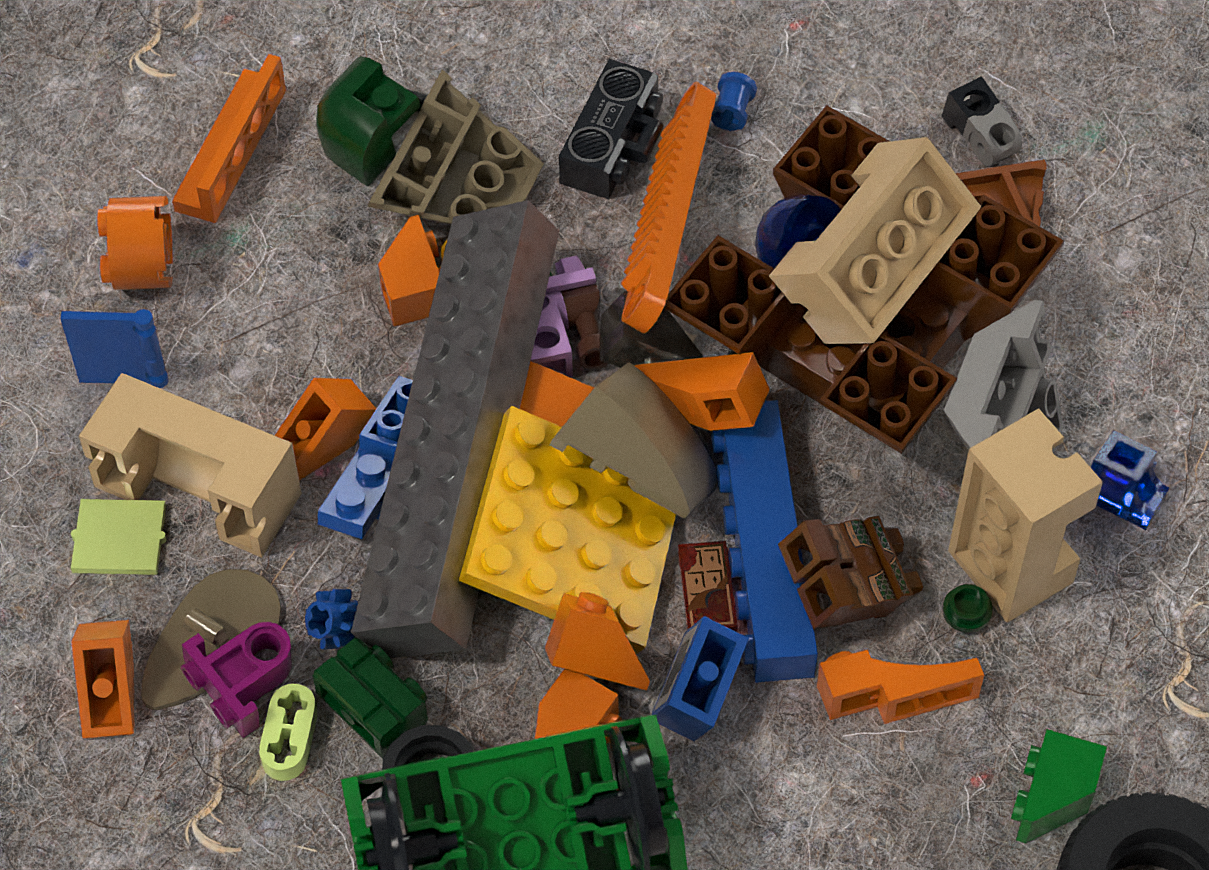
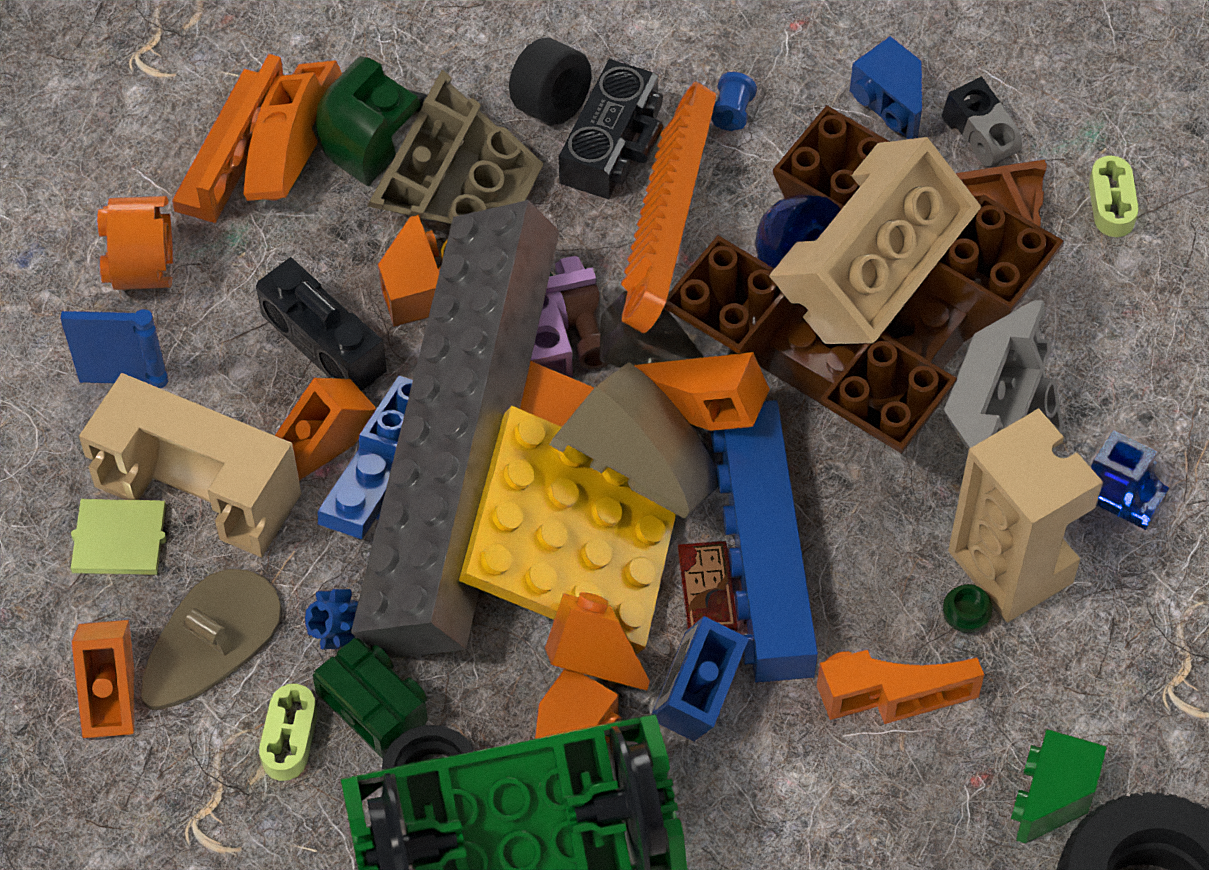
magenta pin [181,622,292,738] -> none
reddish brown hips [778,516,924,630] -> none
none -> orange slope [243,60,342,201]
none -> black piece [256,257,387,391]
none -> black tyre [509,38,592,125]
none -> blue slope [850,36,922,139]
none -> yellowish green beam [1089,155,1138,238]

